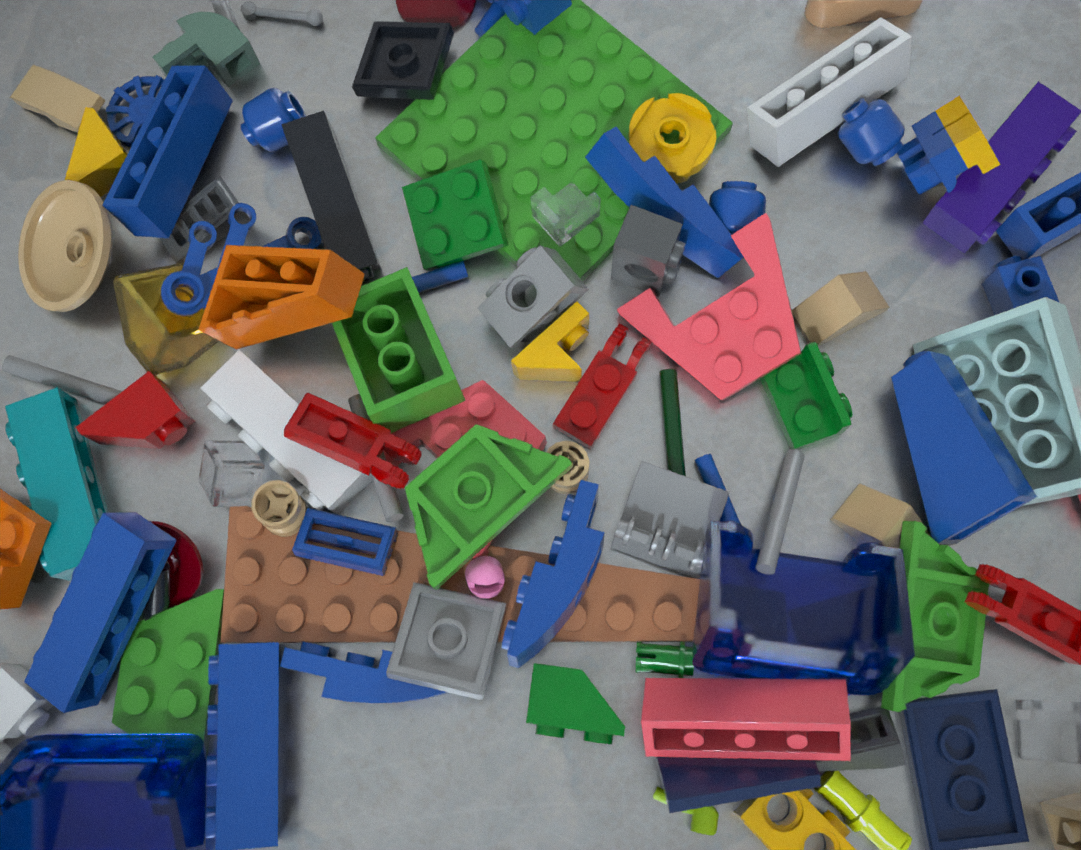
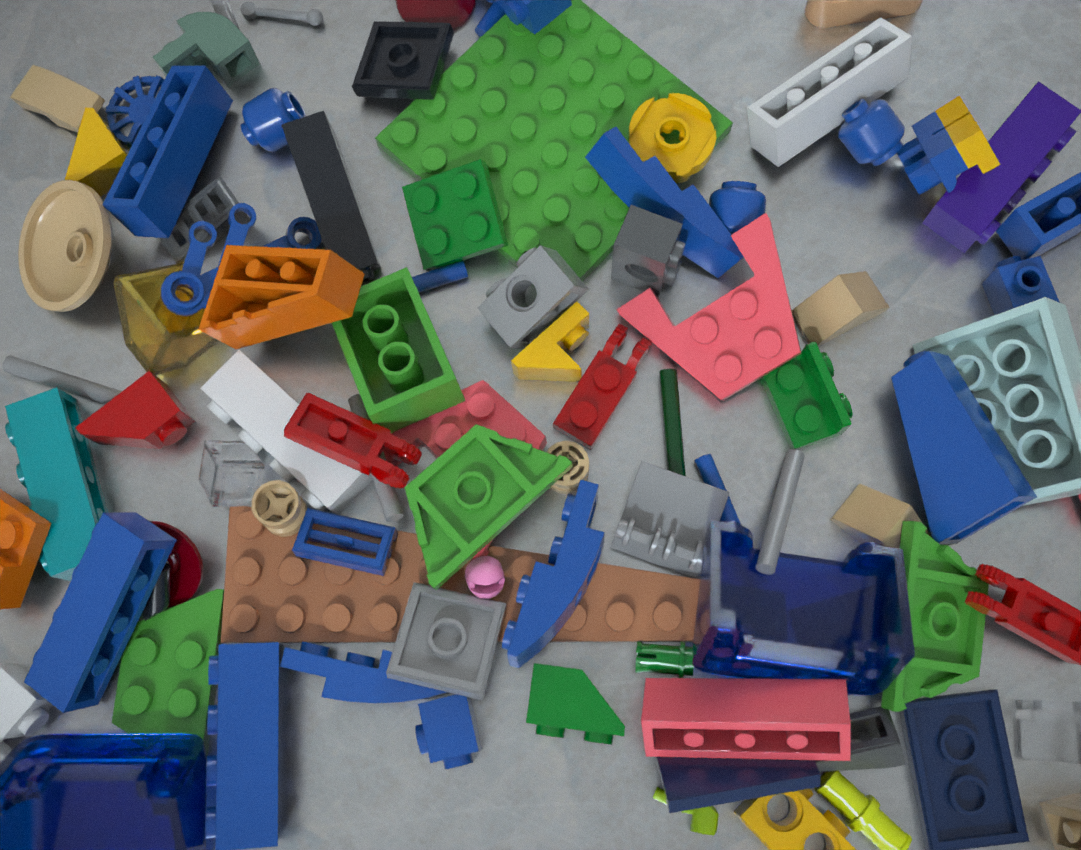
clear panel [530,183,601,247] -> none
none -> blue brick [415,694,483,770]

